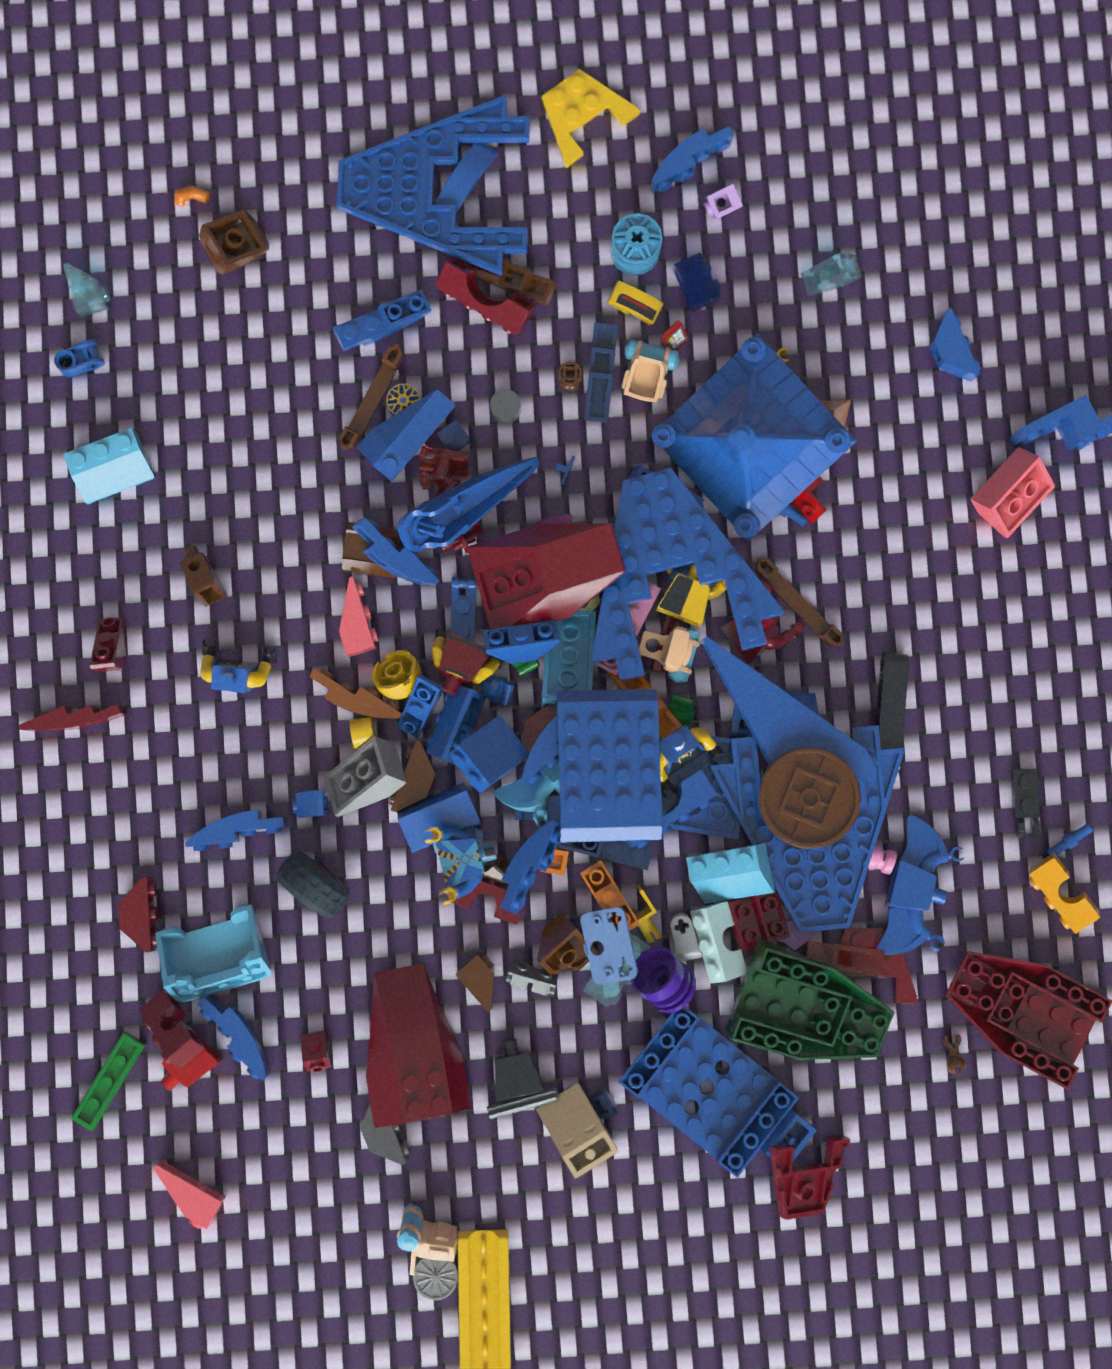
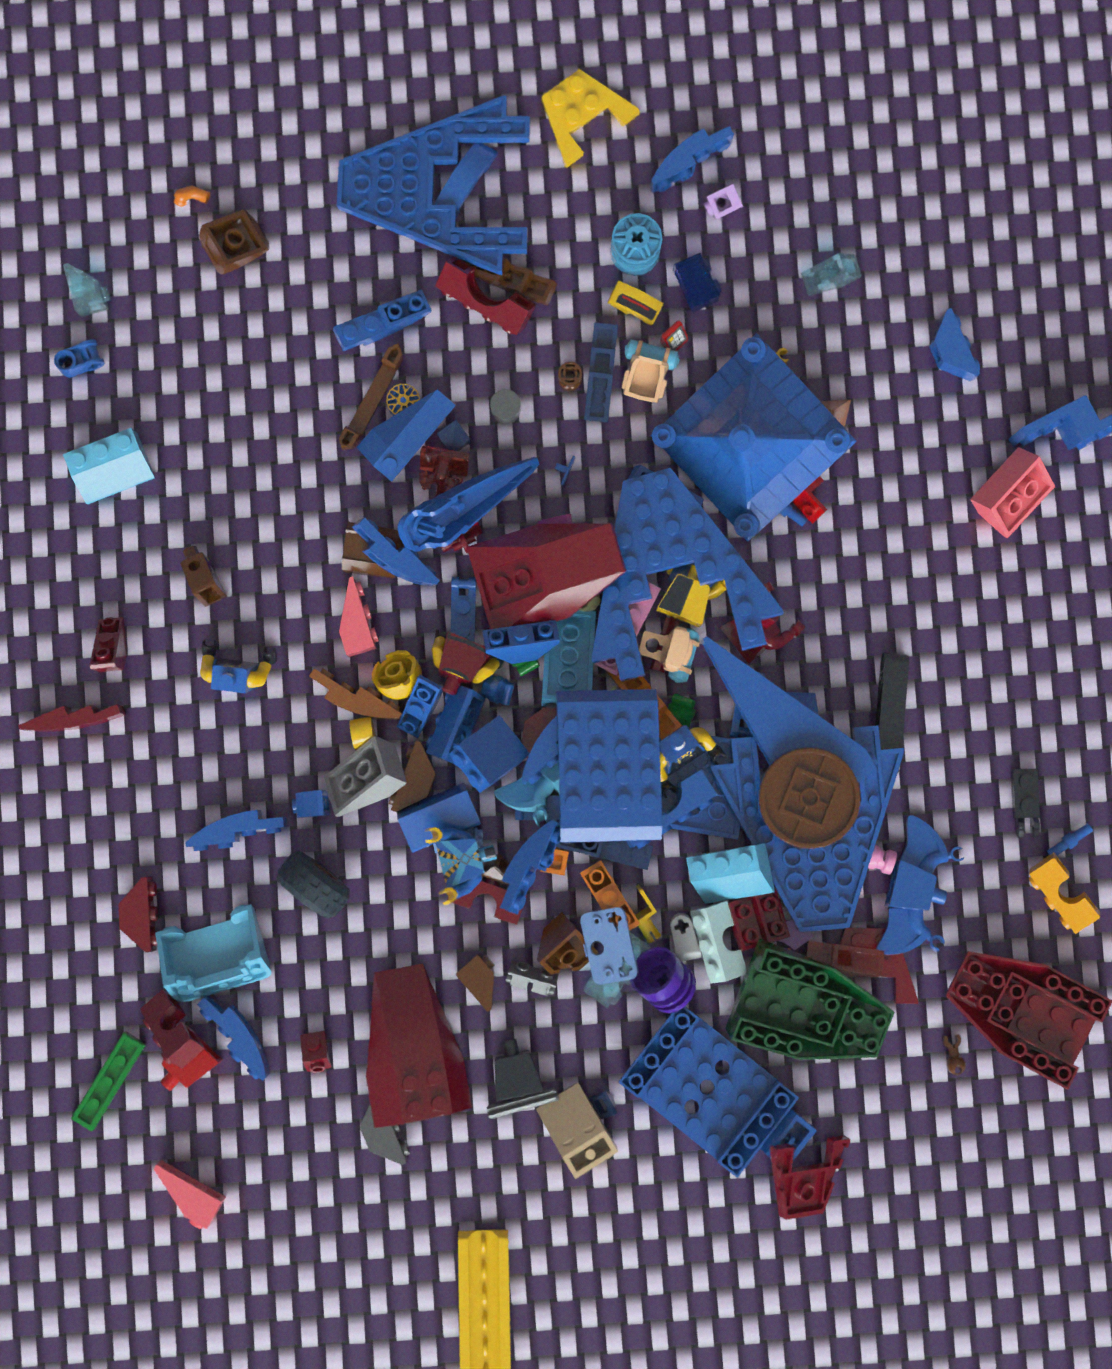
light nougat piece [397,1203,457,1275] -> none
light grey wheel [413,1258,458,1300] -> none
reddish brown piece [756,557,844,647] -> none

